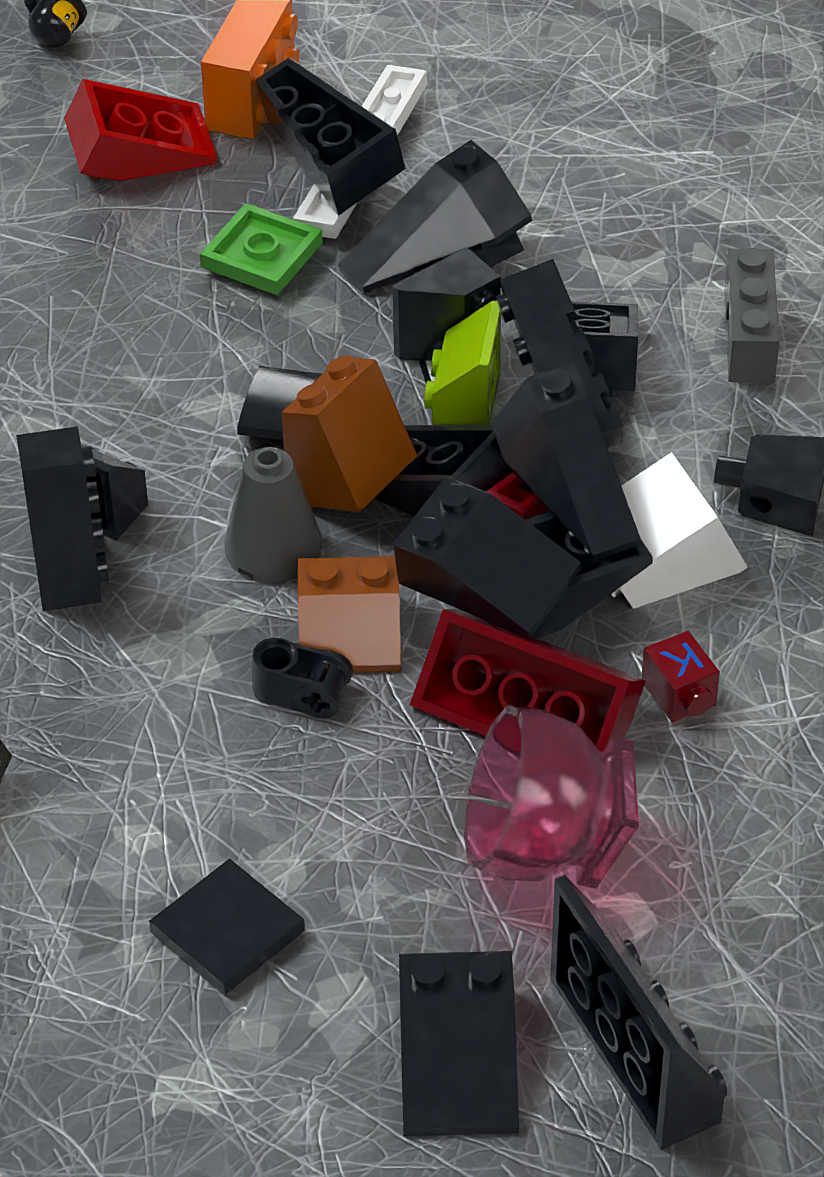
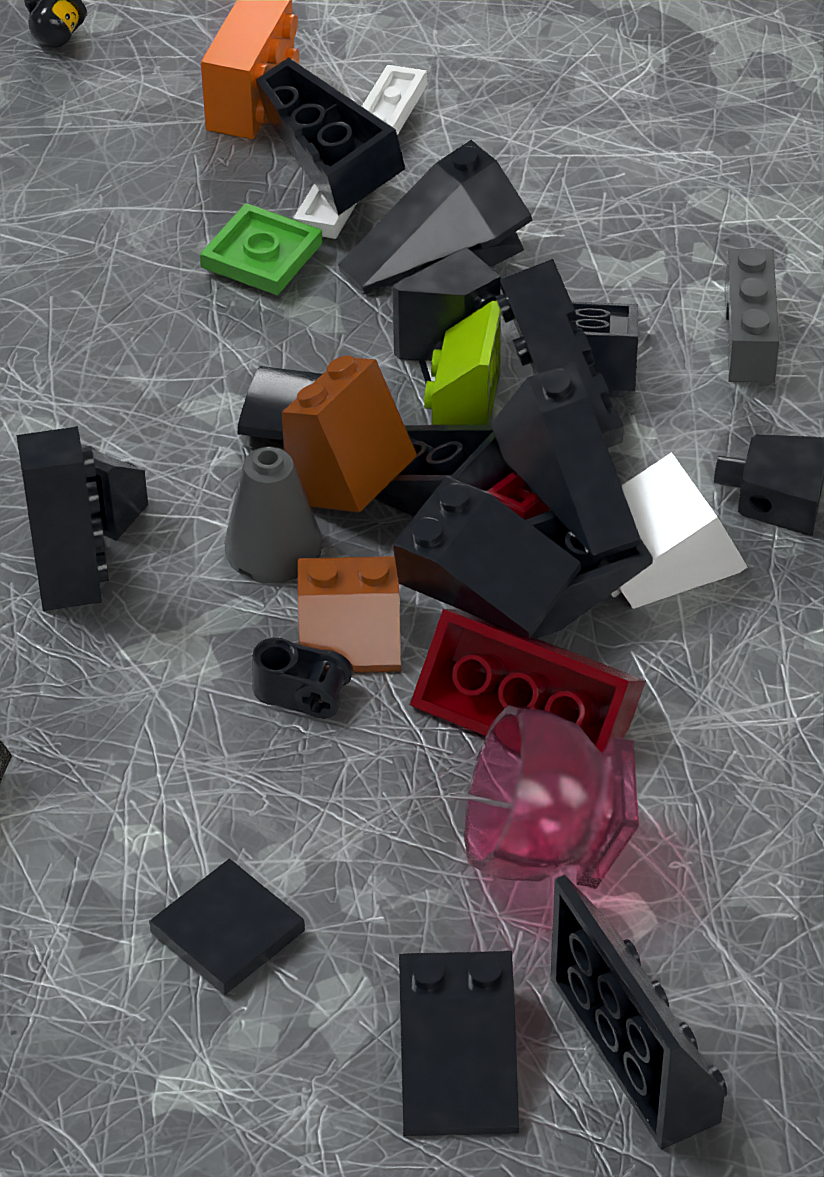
red slope [64,79,217,181] -> none
dark red brick [641,631,720,723] -> none

